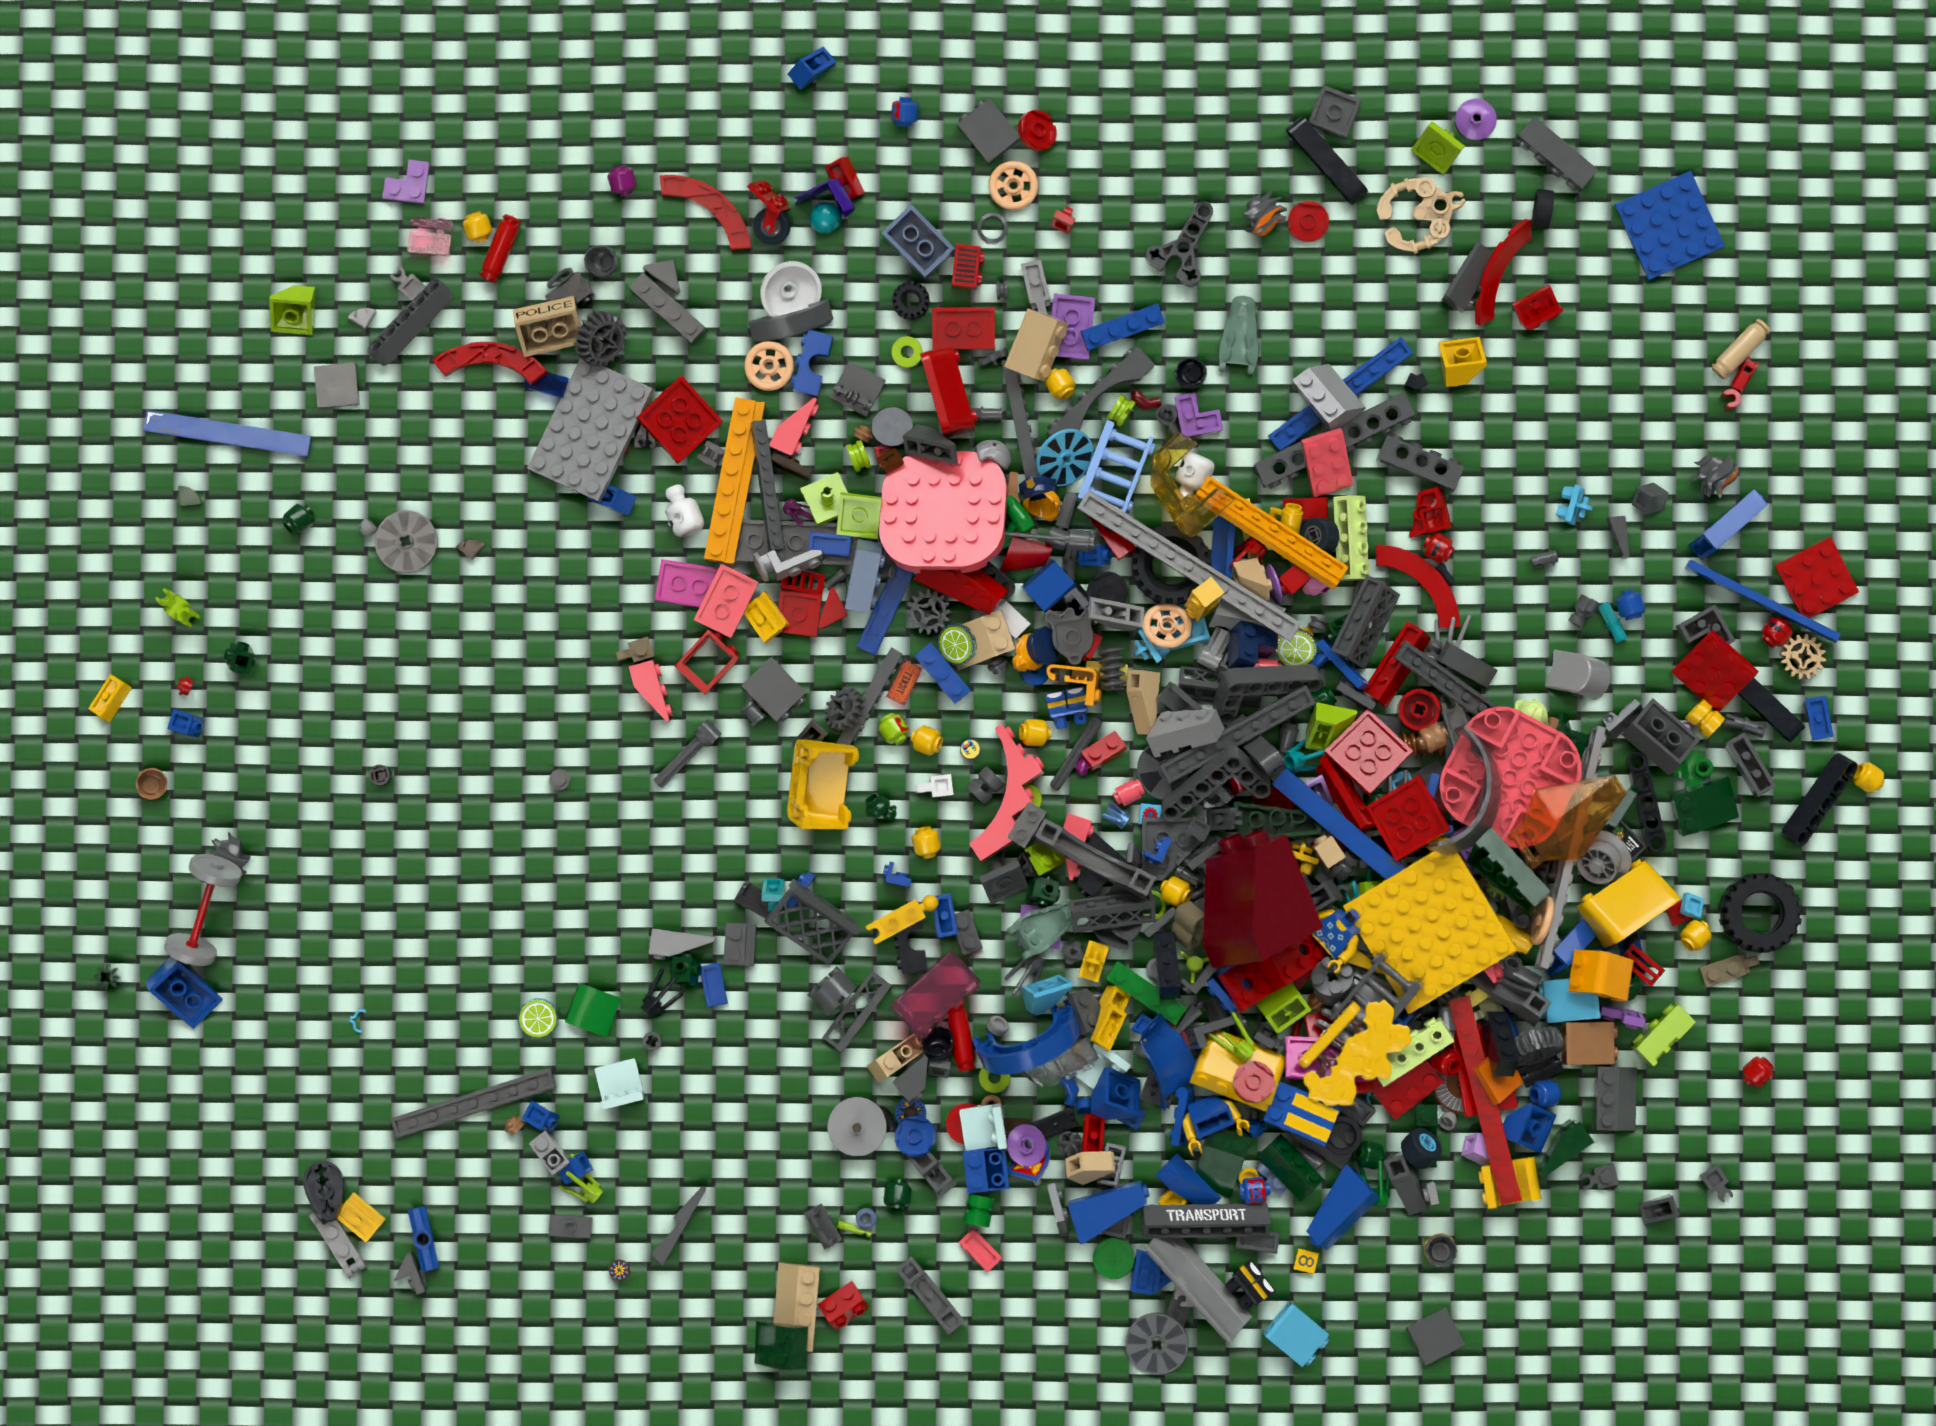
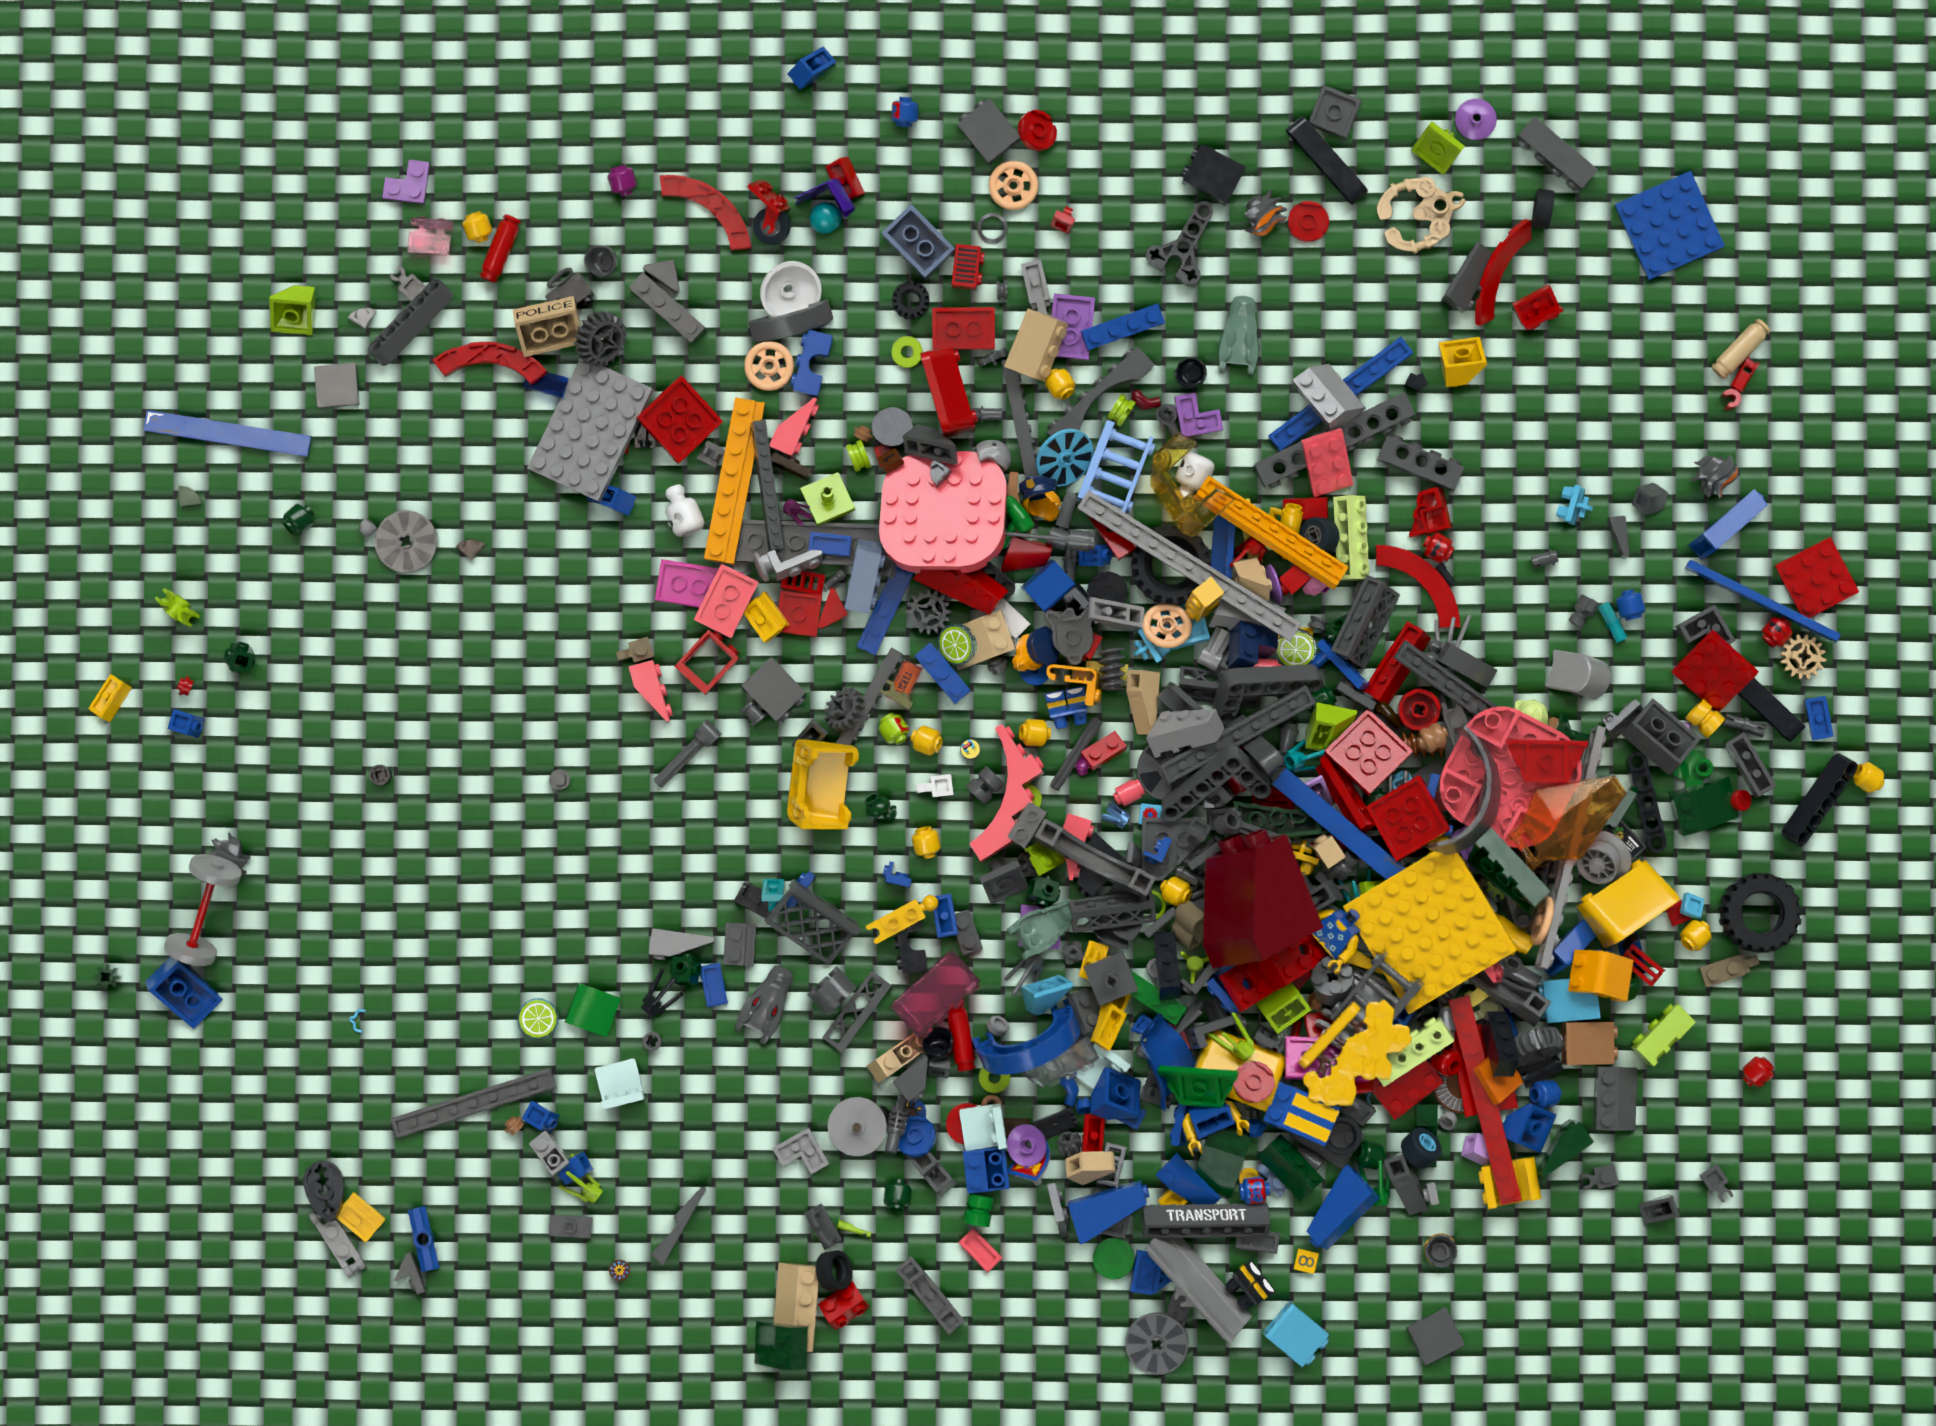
medium nougat hair [136,768,167,800] -> none
dark grey hinge [830,361,886,417] -> none
lime tile [836,492,882,539] -> none
sand blue plate [856,1208,877,1229] -> none
medium lavender plate [1599,1003,1646,1029] -> none
none -> dark grey animal [734,966,794,1045]
none -> light grey plate [772,1127,830,1174]
none -> black tyre [815,1250,853,1292]
none -> olive plate [880,680,914,711]
none -> dark grey hinge [885,1095,910,1155]
none -> tile [930,460,952,487]
none -> dark grey tile [1083,951,1138,1006]
none -> green wing [1158,1065,1239,1108]
none -> black panel [1181,144,1246,206]
none -> dark grey axle [1214,811,1291,845]
none -> dark brown arm [1375,701,1403,729]
none -> red wing [1506,739,1588,783]
none -> red tile [1731,790,1752,811]

